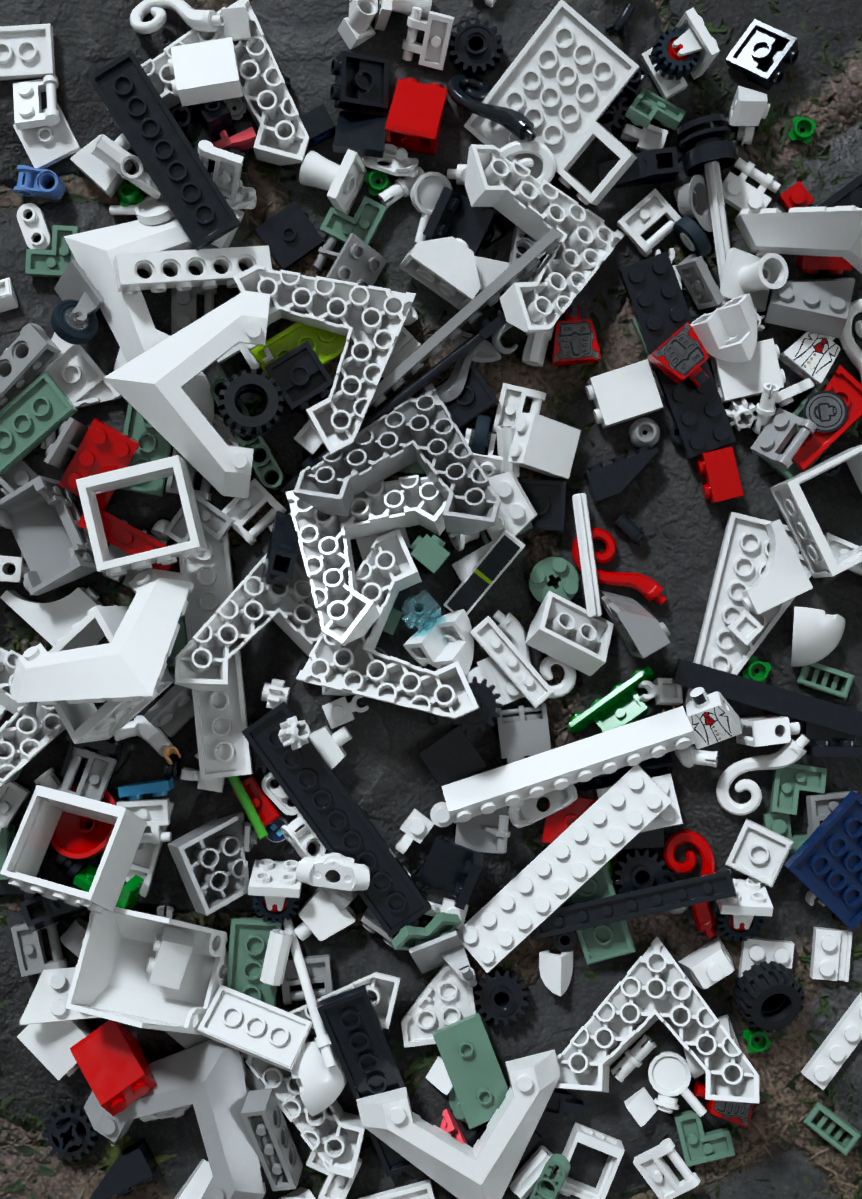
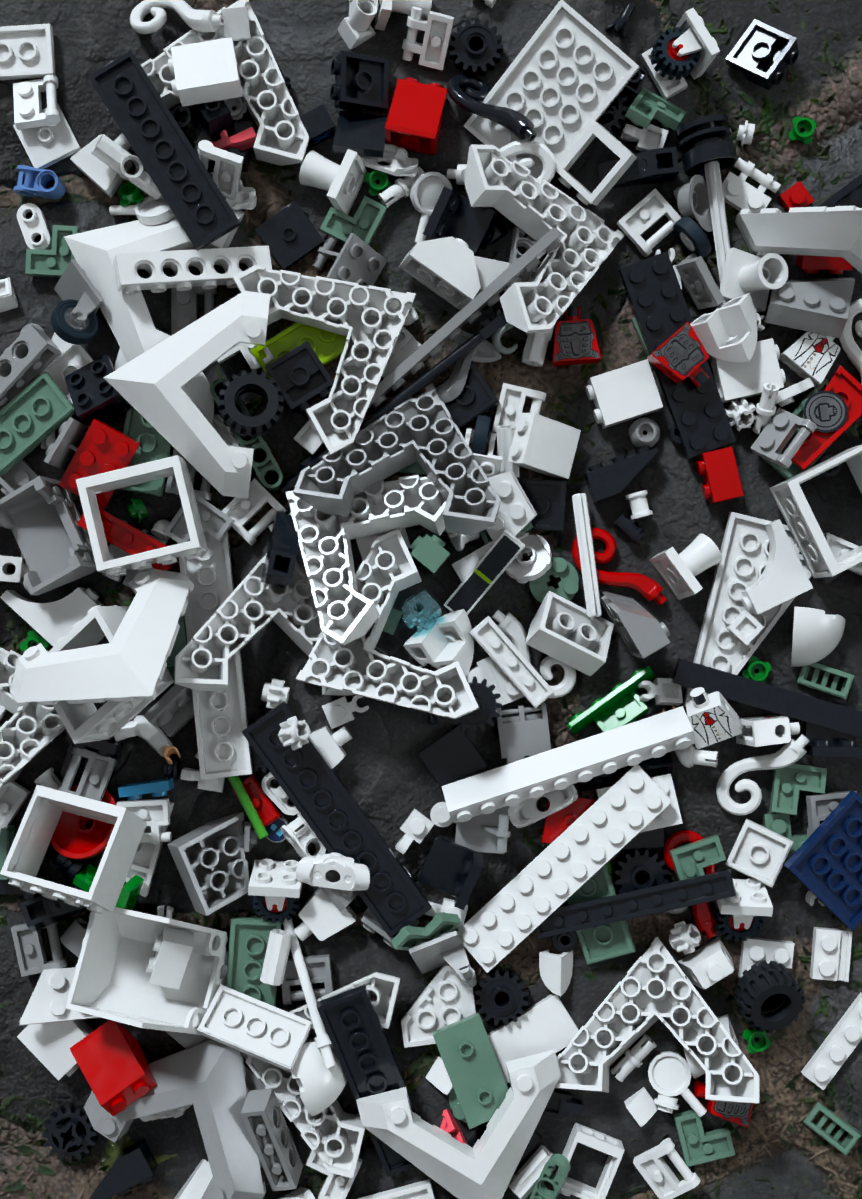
white slope [729,86,770,126] -> none
none -> green plate [19,630,50,652]
none -> black bracket [65,354,133,427]
none -> green plate [127,497,148,523]
none -> white tile [487,993,579,1084]
none -> white plate [505,533,552,583]
none -> white bush [625,490,653,520]
none -> white plant [650,534,722,600]
none -> sand green plate [669,835,726,880]
none -> white gear [669,921,701,955]

